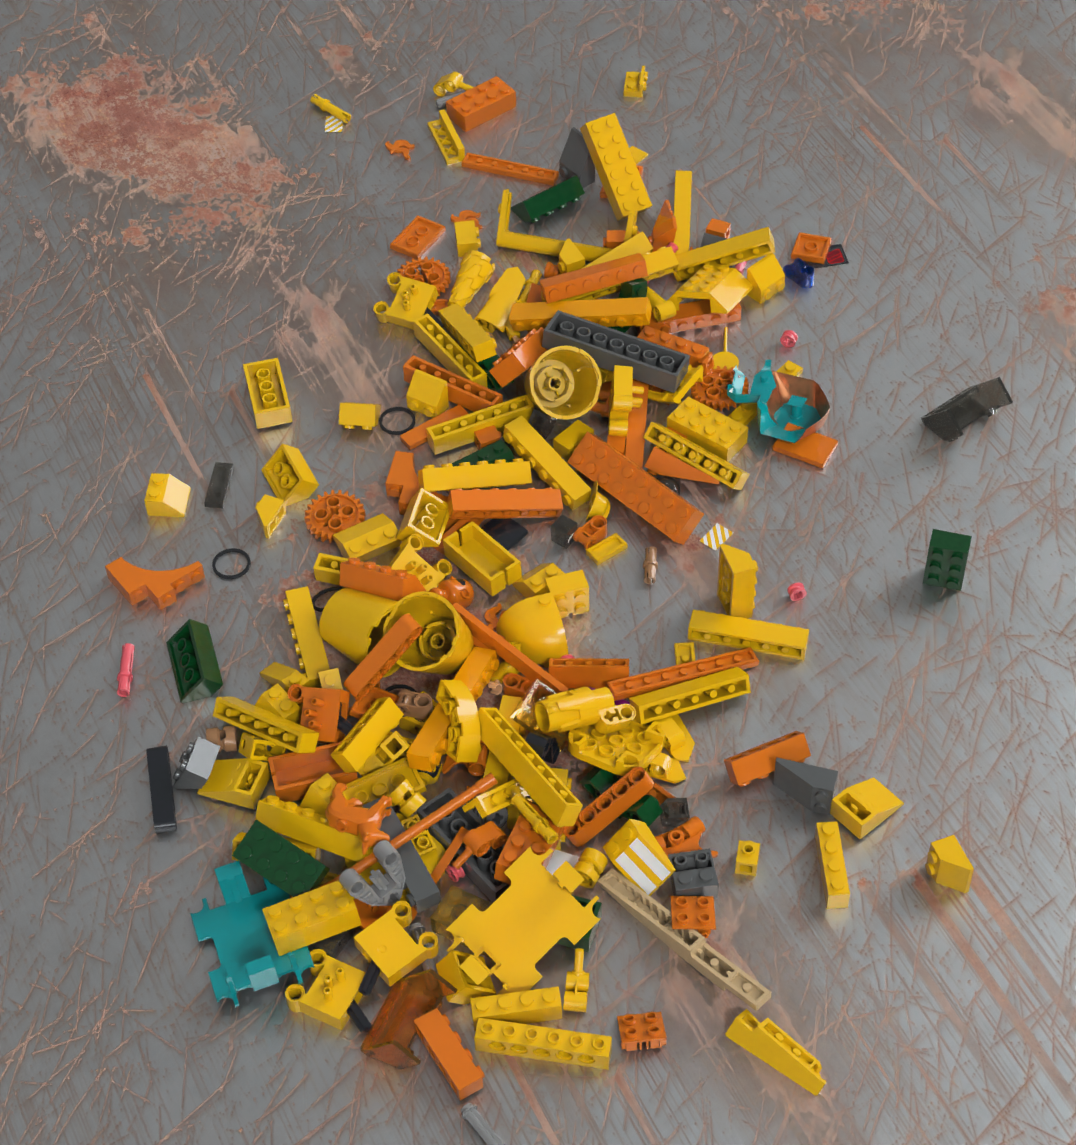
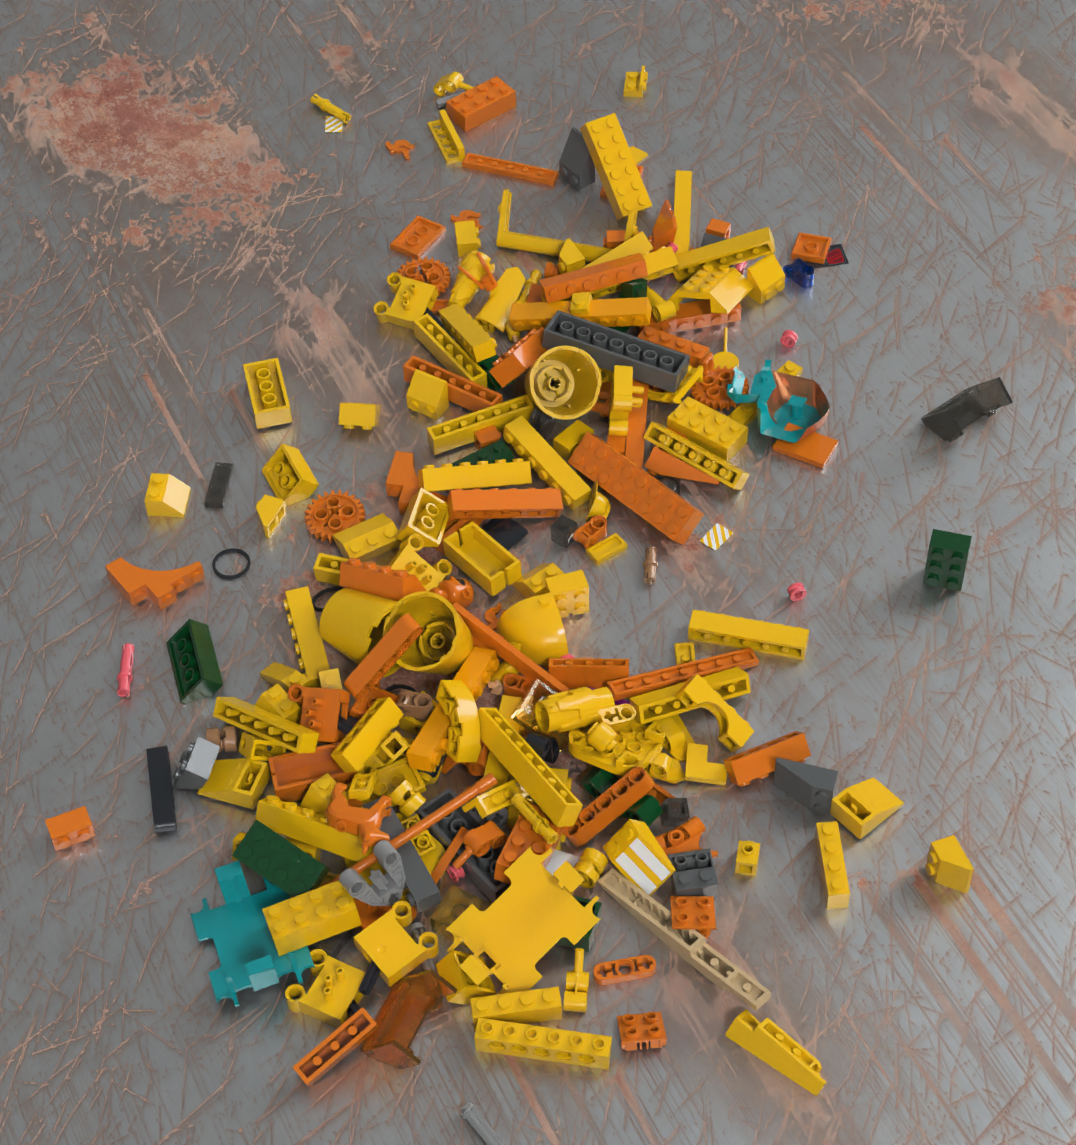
black piece [379,407,415,435] -> none
orange tile [400,404,469,450] -> none
orange brick [414,1008,485,1101] -> none
dark green slope [511,175,585,223] -> none
yellow slope [717,544,758,619] -> none
none -> orange brick [45,806,96,851]
none -> orange brick [292,1007,379,1087]
none -> yellow hinge [348,768,378,801]
none -> orange plant [458,252,498,292]
none -> yellow bracket [570,292,592,314]
none -> yellow head [586,722,618,753]
none -> orange beam [593,955,656,985]
none -> yellow arch [675,674,754,752]
none -> yellow tile [684,743,727,786]

